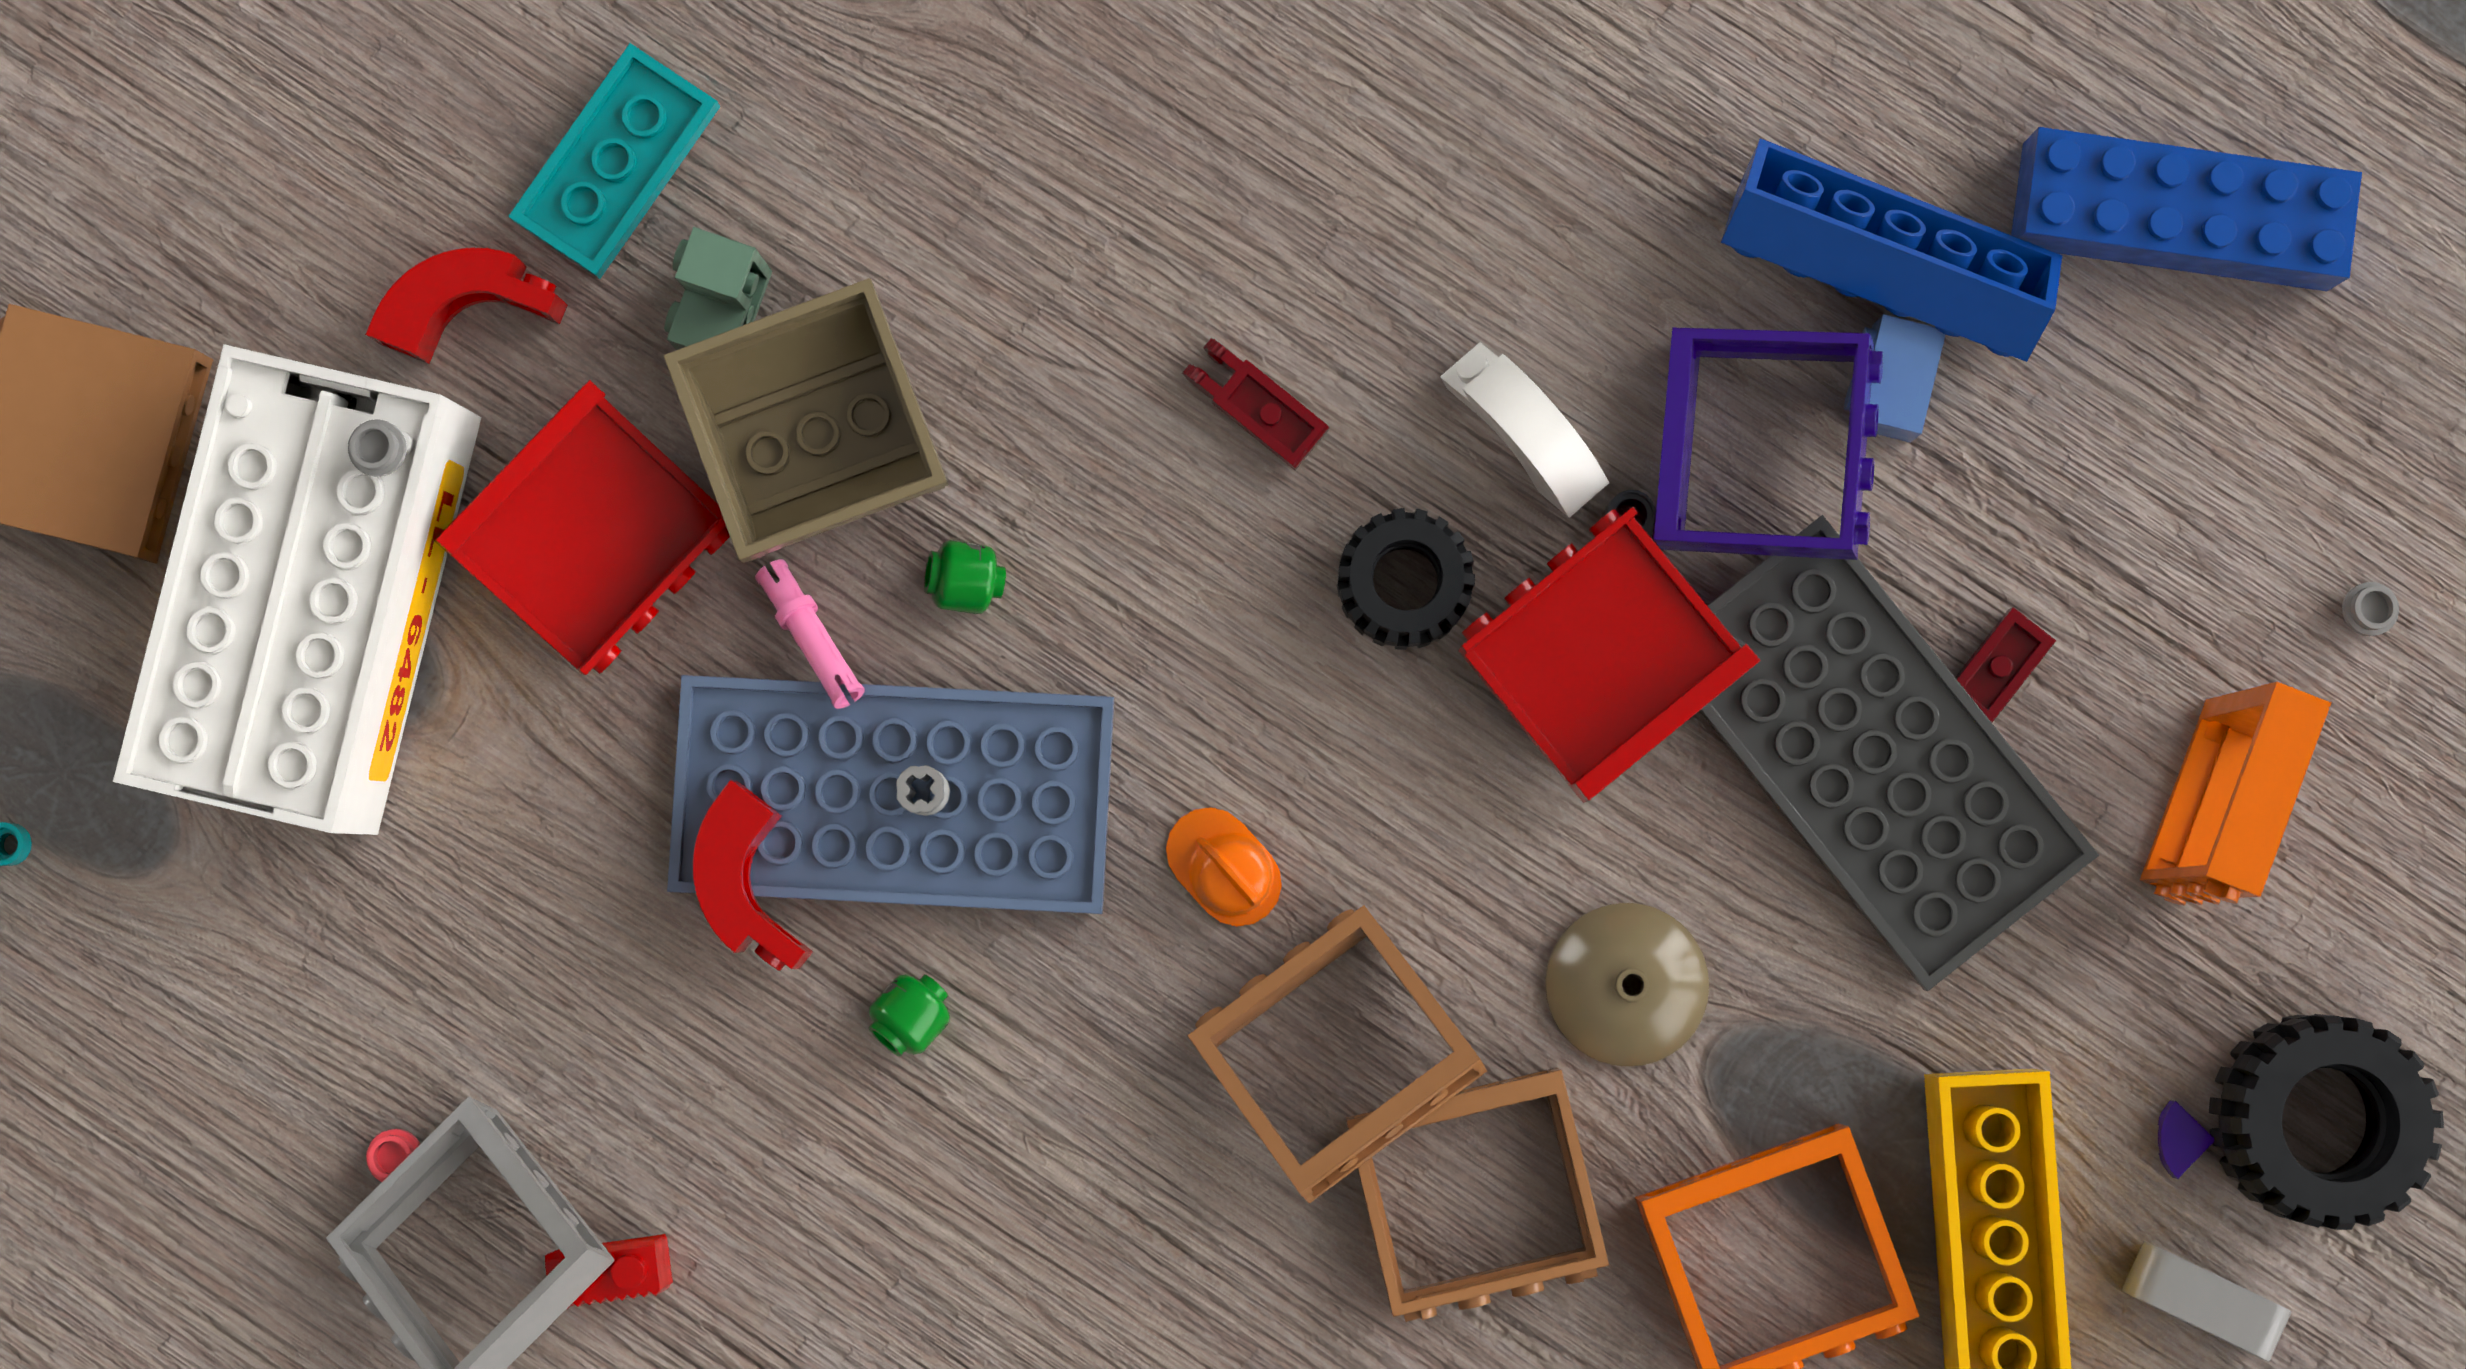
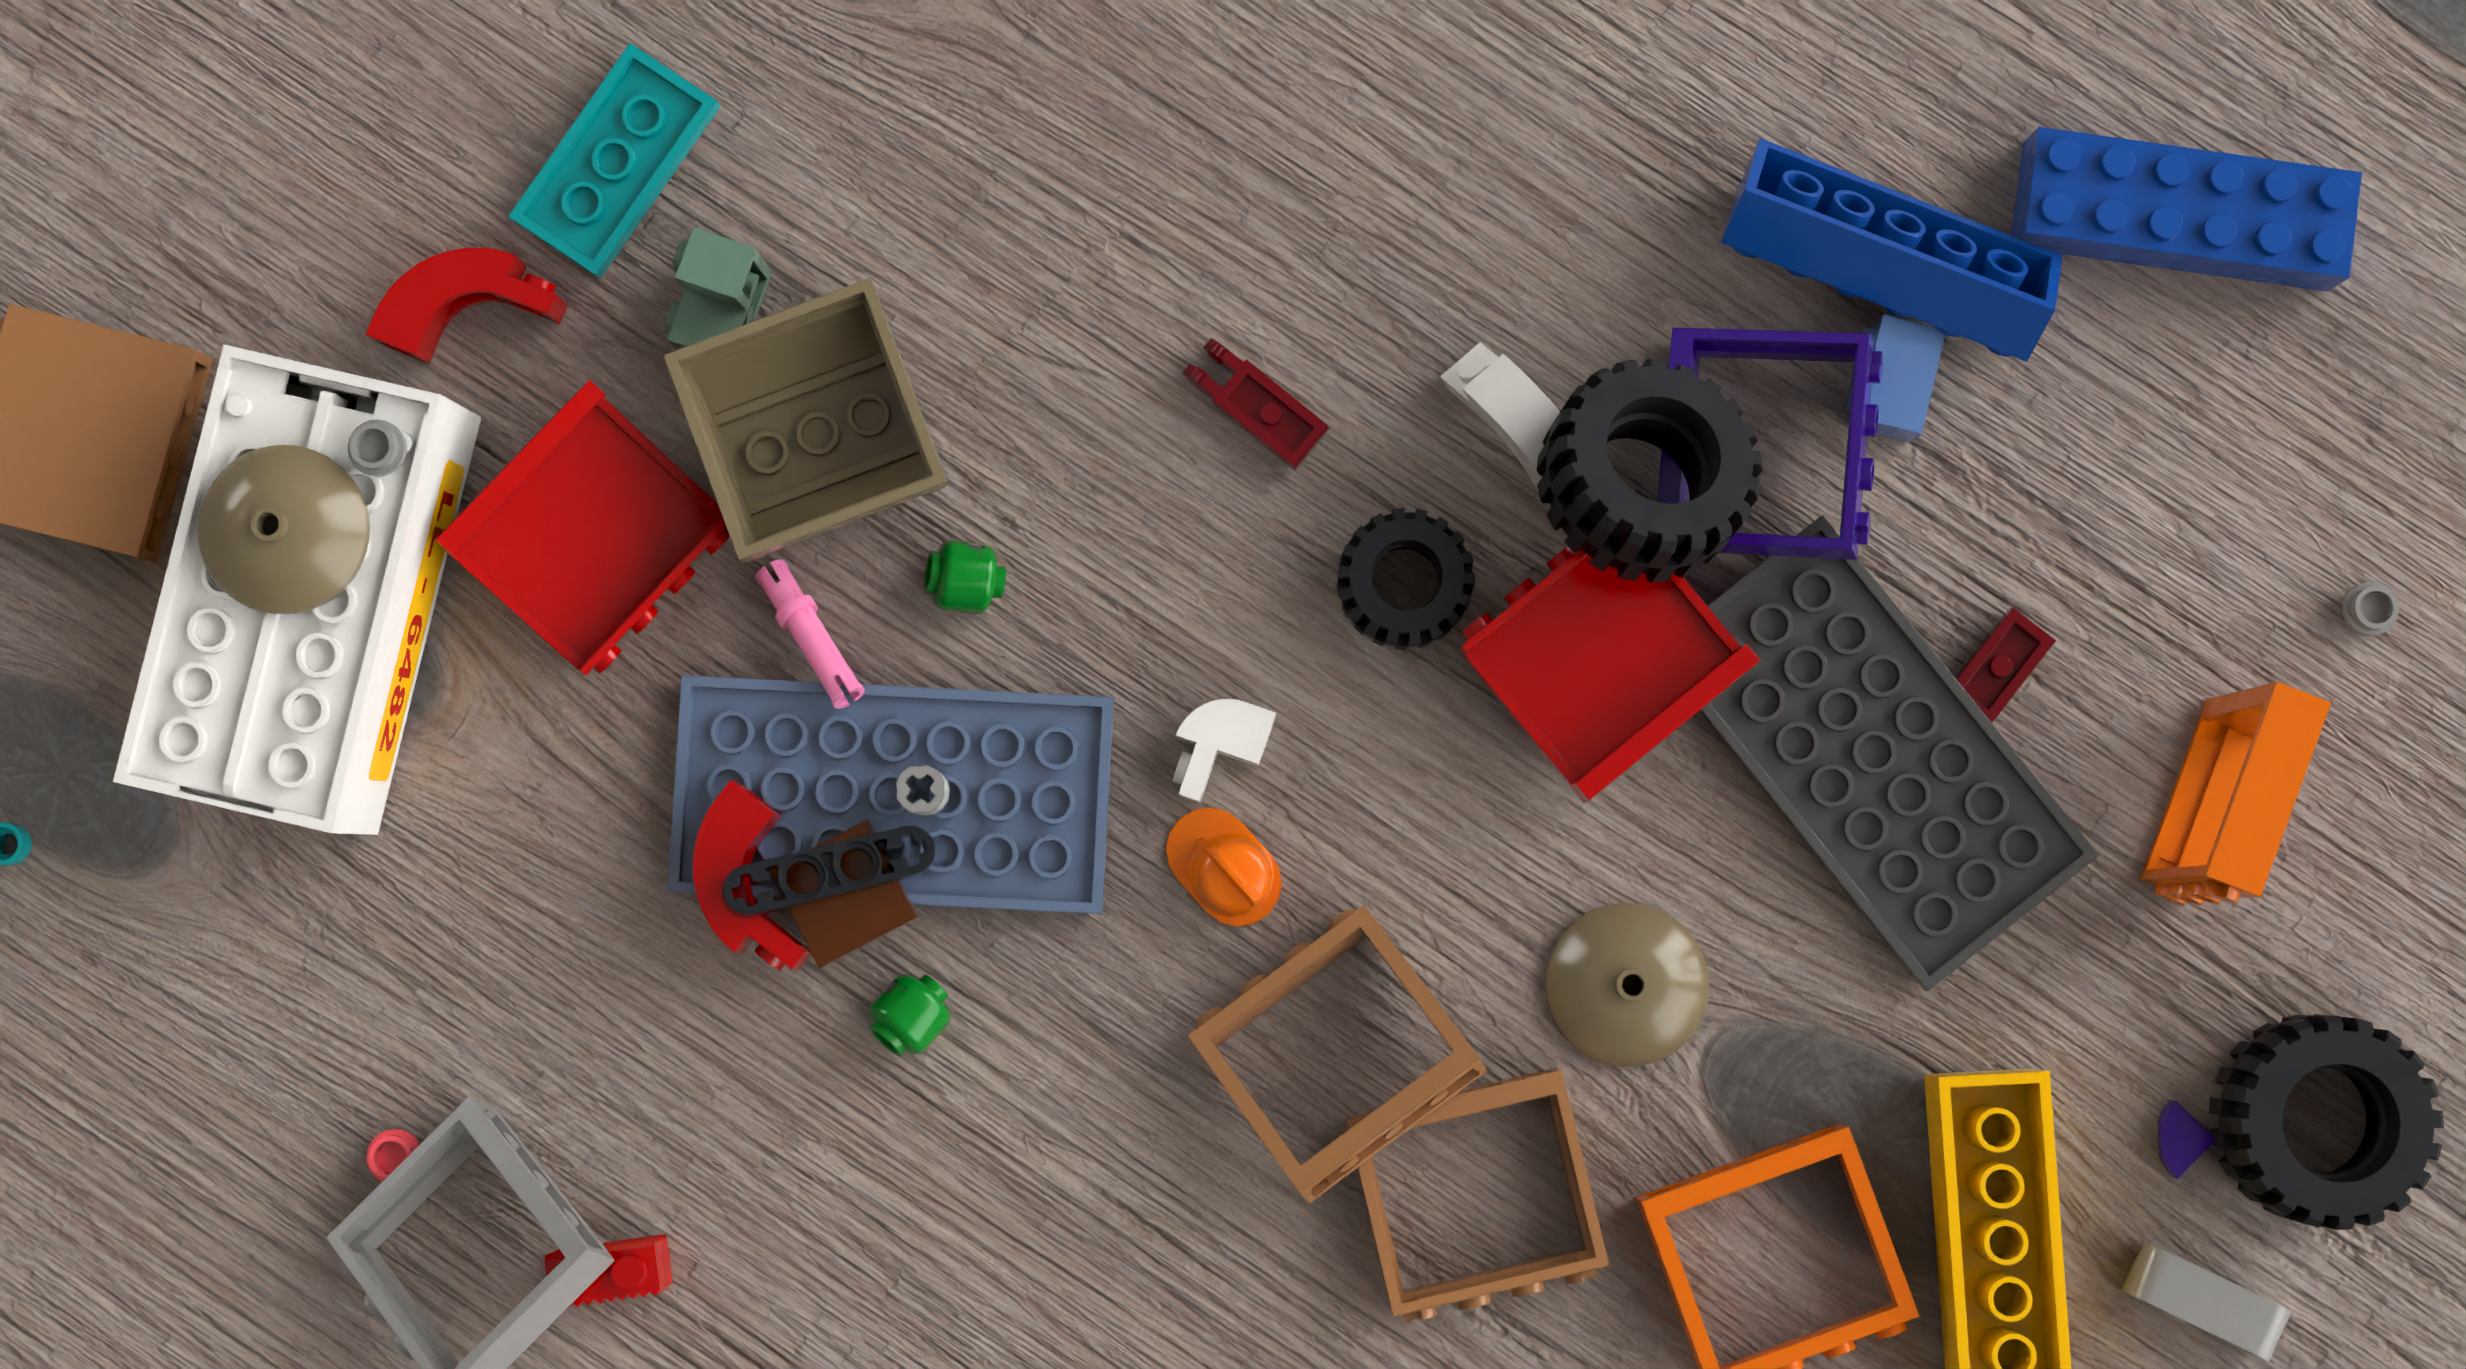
none -> dark tan dish [198,445,370,614]
none -> black beam [722,826,935,918]
none -> reddish brown tile [769,820,918,968]
none -> white brick [1172,699,1276,804]
none -> black tyre [1536,359,1763,582]

